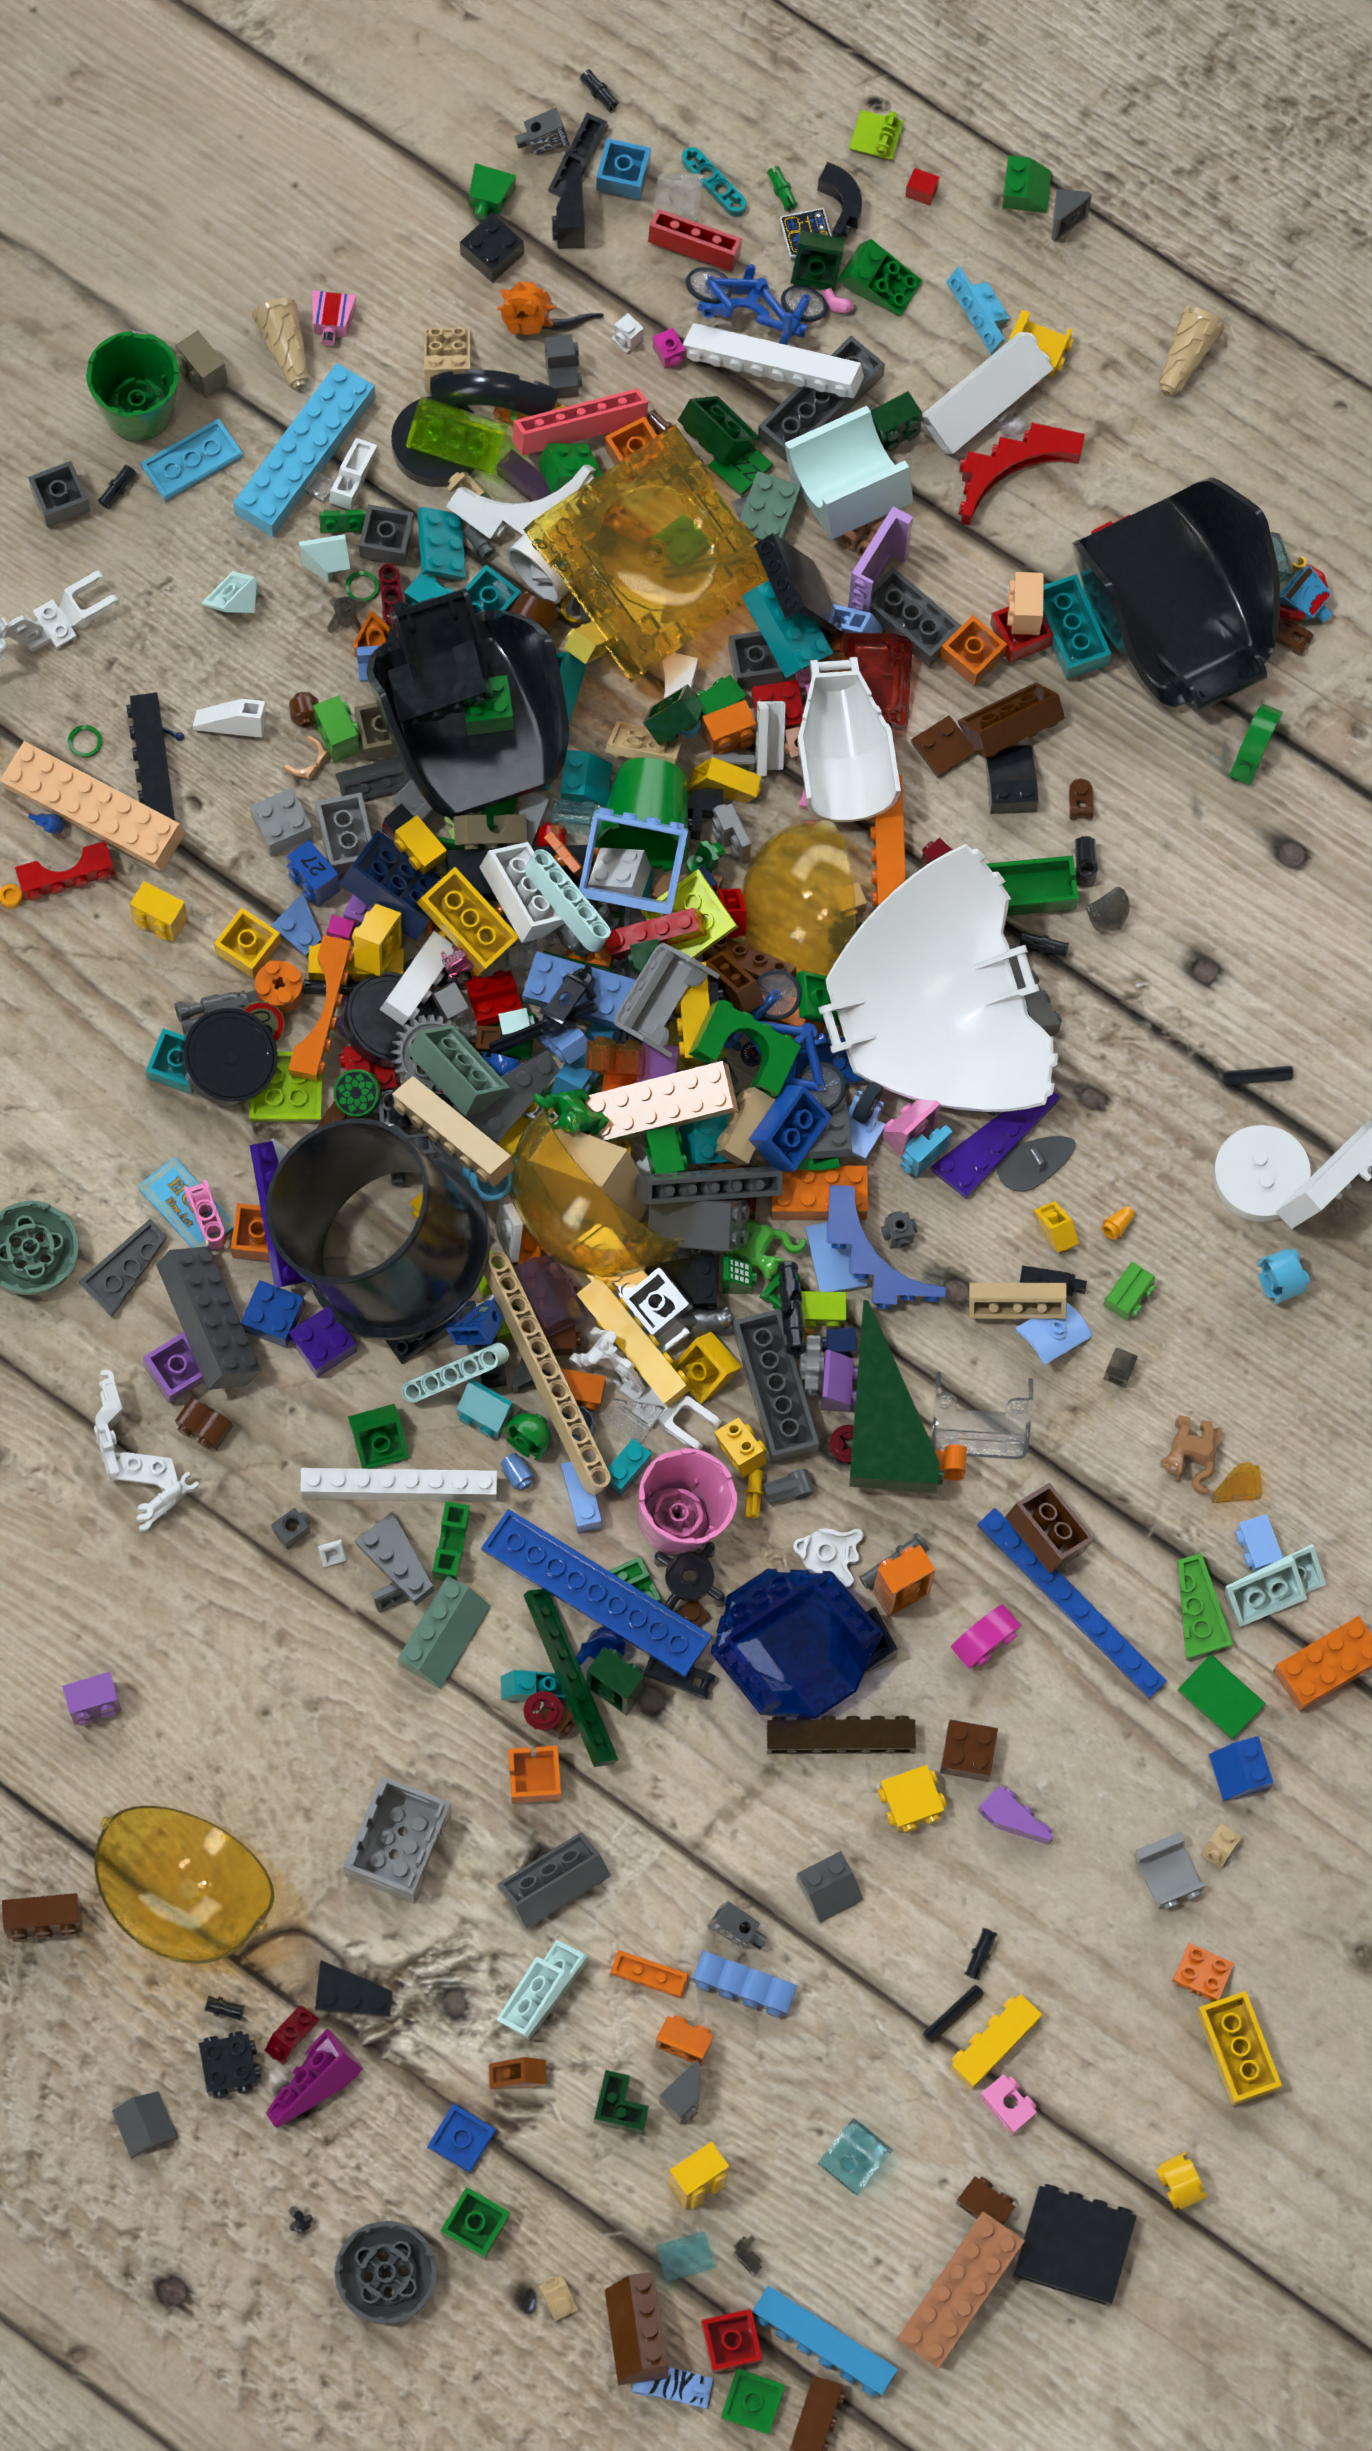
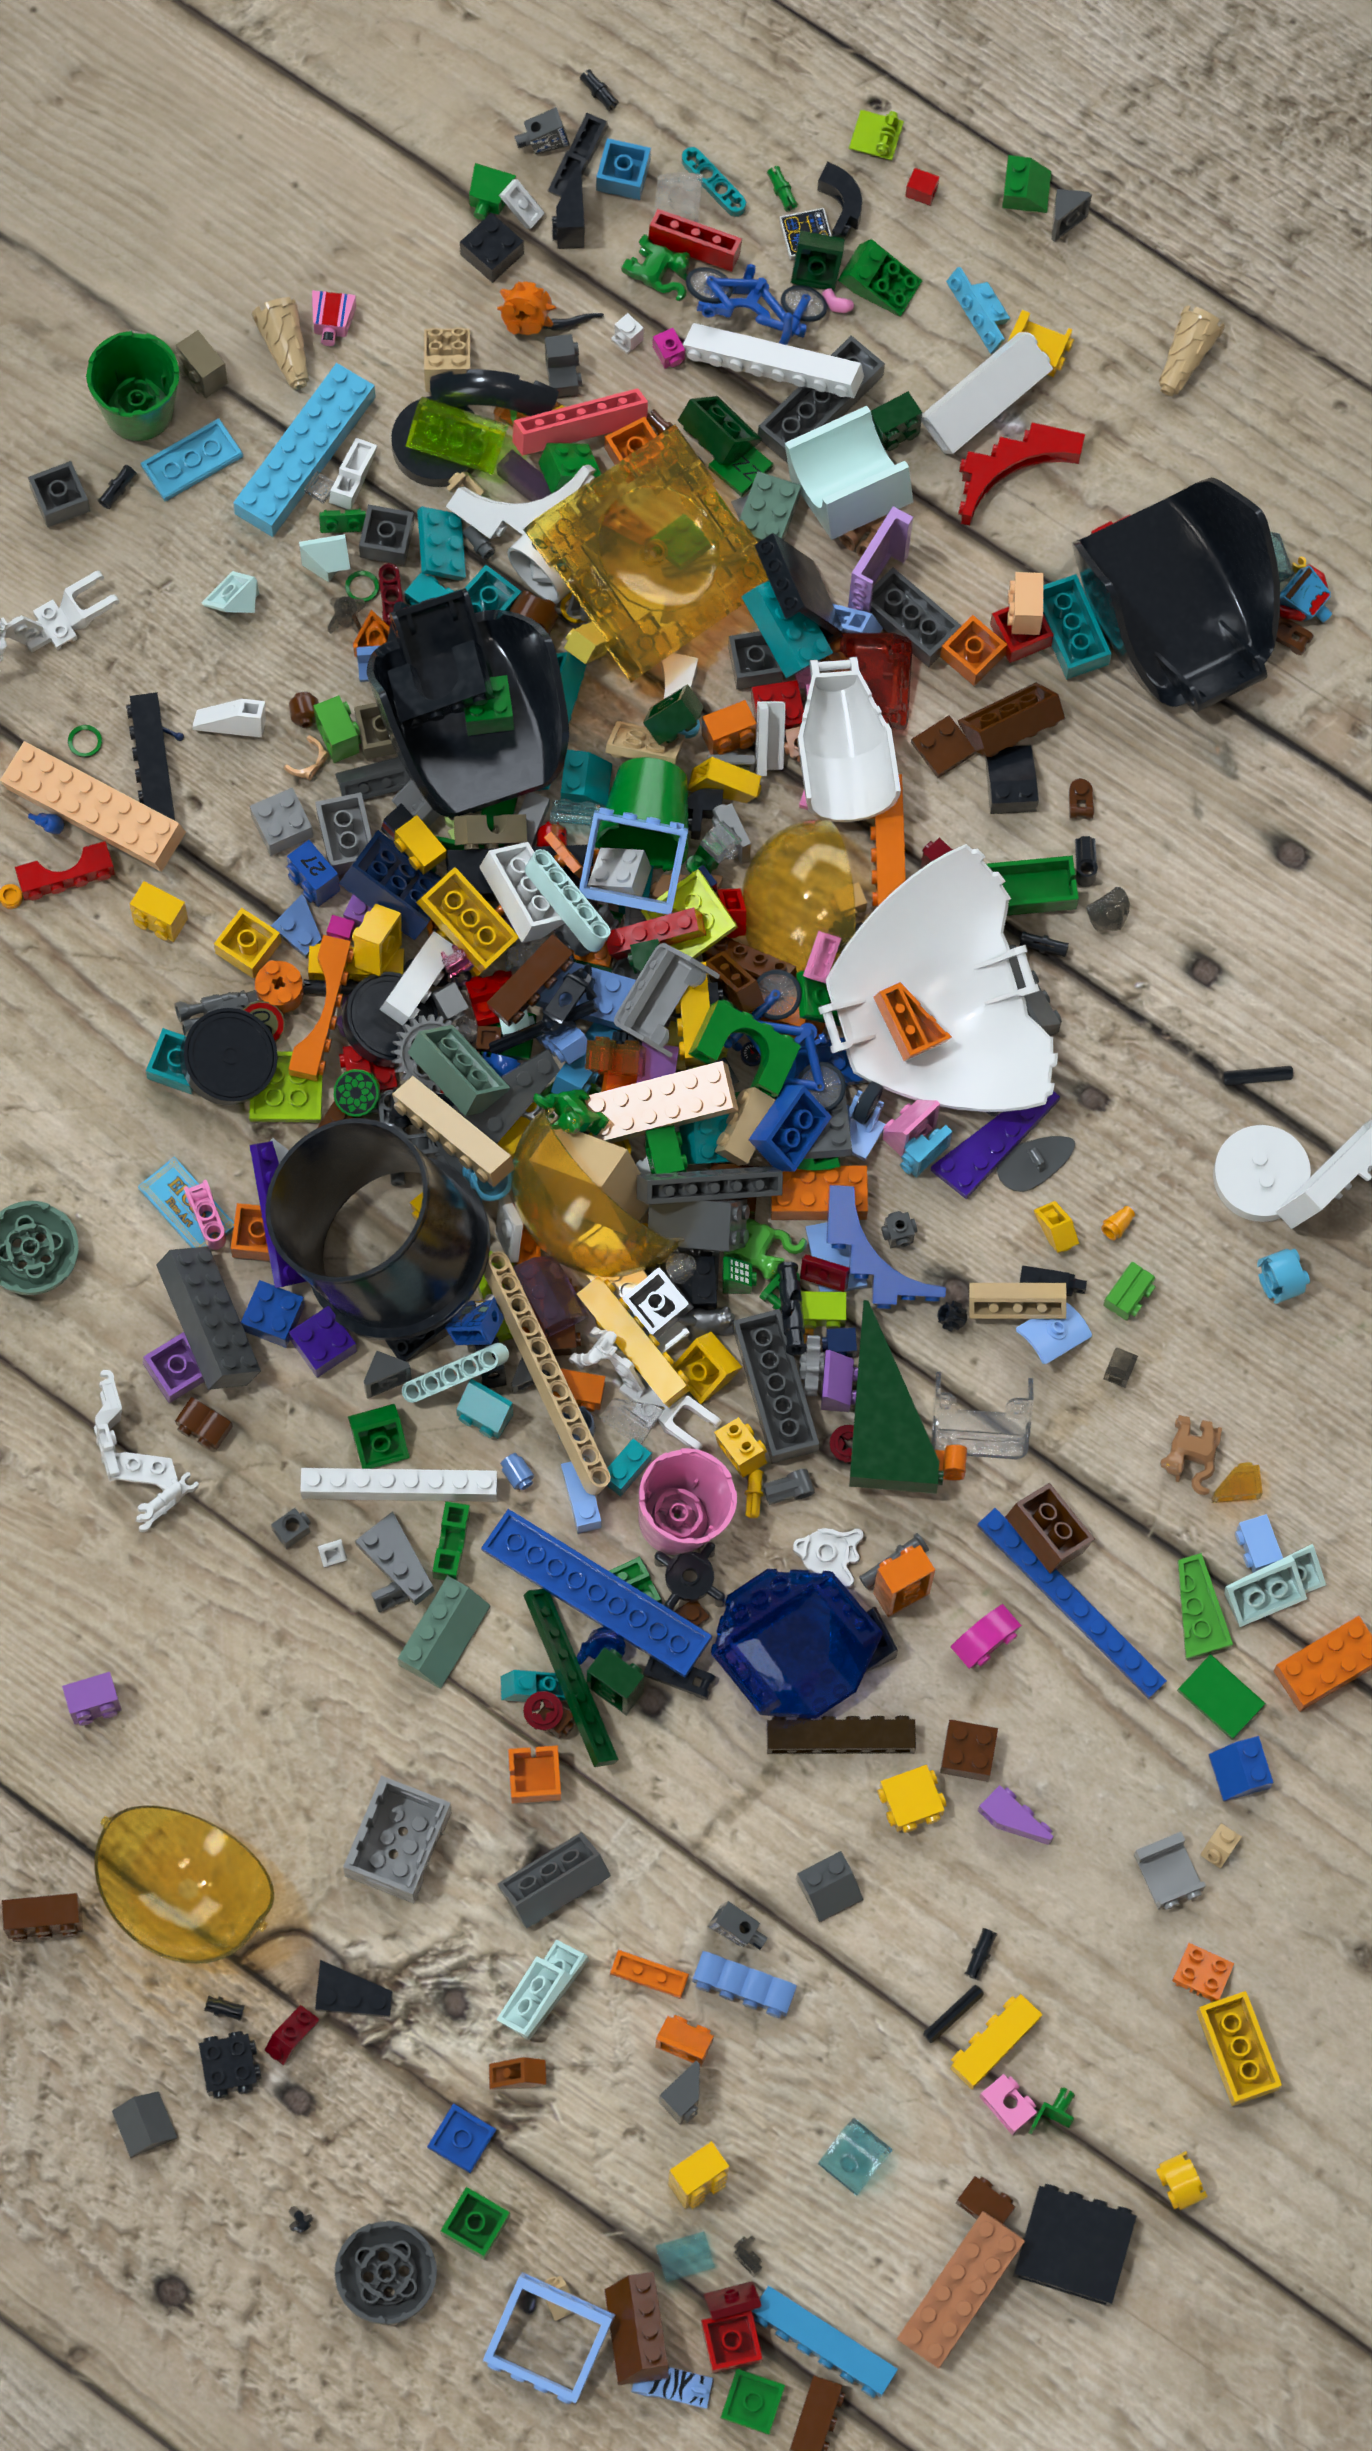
dark grey wing [79,1219,167,1318] -> none
magenta wedge [266,2028,364,2128] -> none
green cylinder [502,1413,552,1460] -> none
dark green brick [594,2070,649,2135] -> none
green brick [696,675,747,720] -> none
green arch [1229,703,1283,785] -> none
none -> dark grey slope [364,1351,412,1399]
none -> light blue window [483,2272,615,2404]
none -> reddish brown brick [487,934,575,1027]
none -> white plate [499,179,544,229]
none -> green animal [621,234,690,301]
none -> clear cone [666,1253,696,1284]
none -> clear brick [700,821,742,864]
none -> dark red plate [704,2281,762,2320]
none -> dark red plate [800,1254,850,1292]
none -> bright pink plate [803,931,841,983]
none -> orange wedge [873,982,952,1061]
none -> black gear [937,1300,967,1332]
none -> green bracket [1028,2088,1075,2135]

